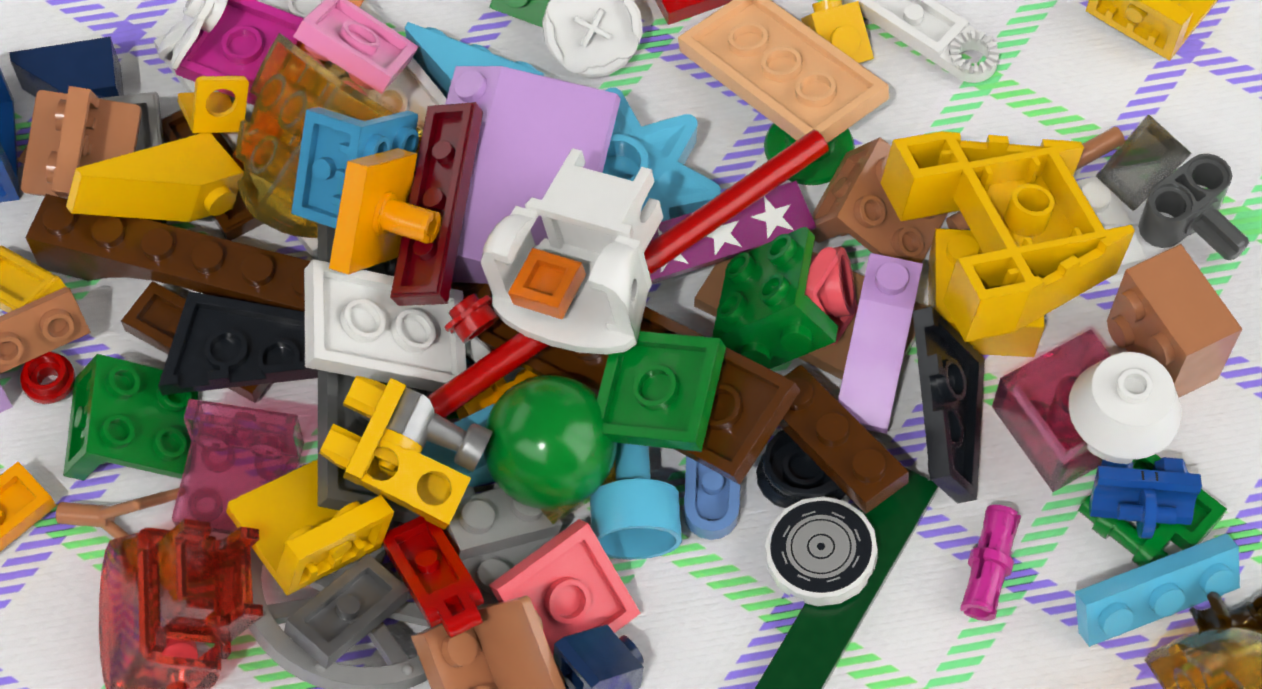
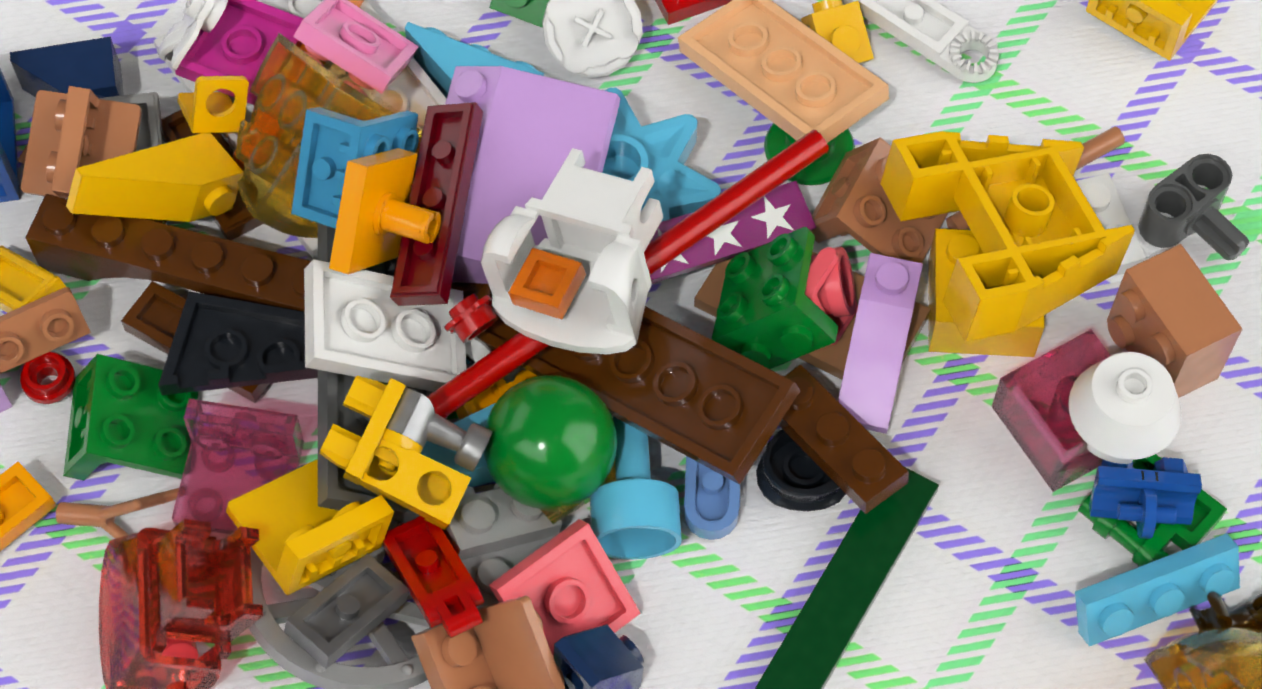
green plate [597,331,726,452] -> none
tile [765,496,878,606] -> none
black wing [913,306,985,504] -> none
dark pink pin [960,505,1021,621] -> none
clear smoke slope [1096,114,1192,211] -> none

